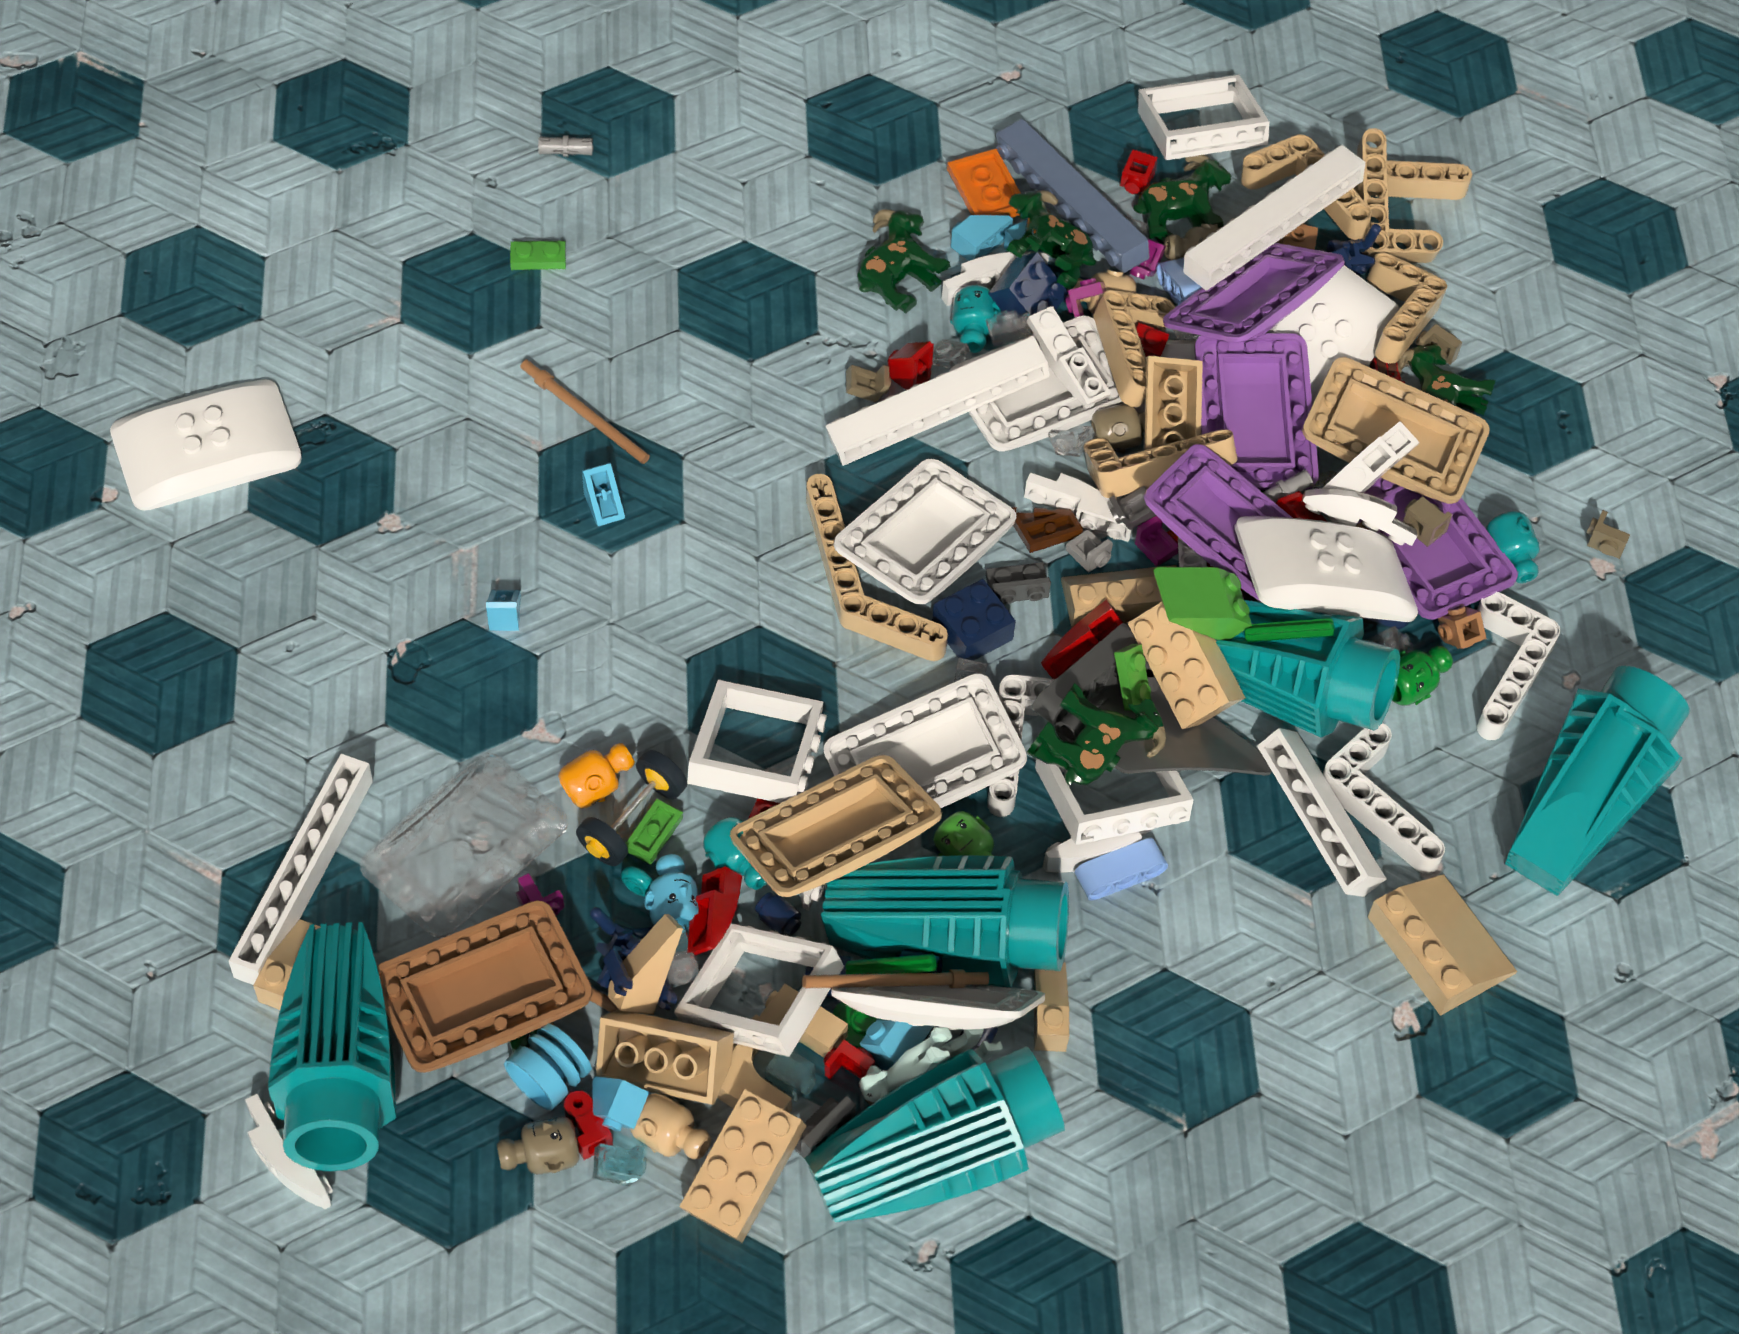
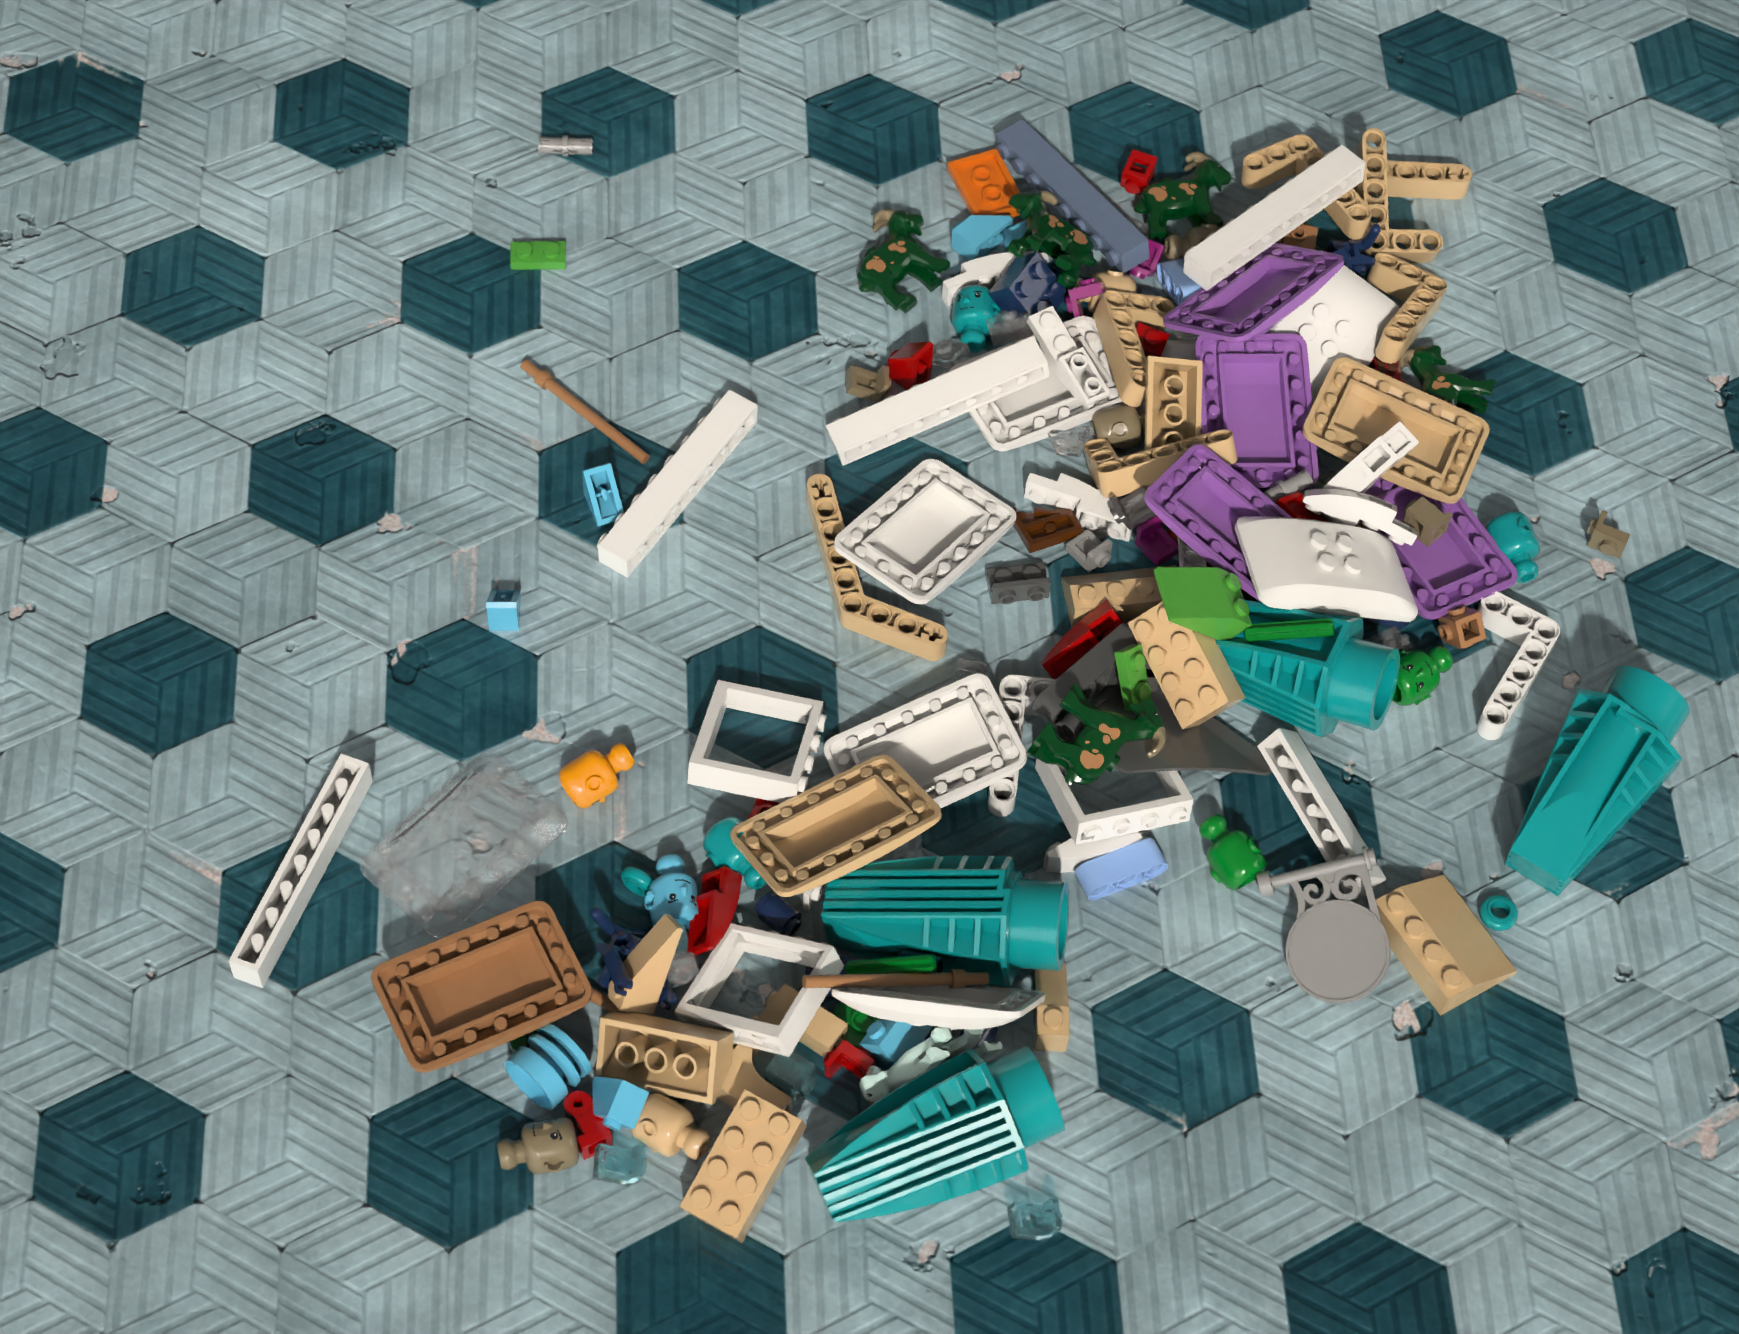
white wedge [110,379,302,511] -> none
white slope [245,1094,333,1209] -> none
tan slope [253,919,320,1010] -> none
teal piece [268,922,396,1171] -> none
magenta bracket [516,873,564,916] -> none
black axle [576,750,687,866] -> none
bright green plate [626,799,683,865] -> none
dark grey bracket [794,1096,856,1159] -> none
dark blue brick [932,579,1016,666] -> none
bright green piece [934,811,994,856] -> none
white window [1138,75,1269,160] -> none
white beam [1323,723,1445,874] -> none
dark tan bracket [1415,324,1462,365] -> none
none -> white brick [597,390,758,578]
none -> clear light blue bracket [1007,1198,1062,1241]
none -> green piece [1199,814,1266,890]
none -> light grey piece [1256,846,1391,1004]
none -> teal piece [1479,895,1518,931]

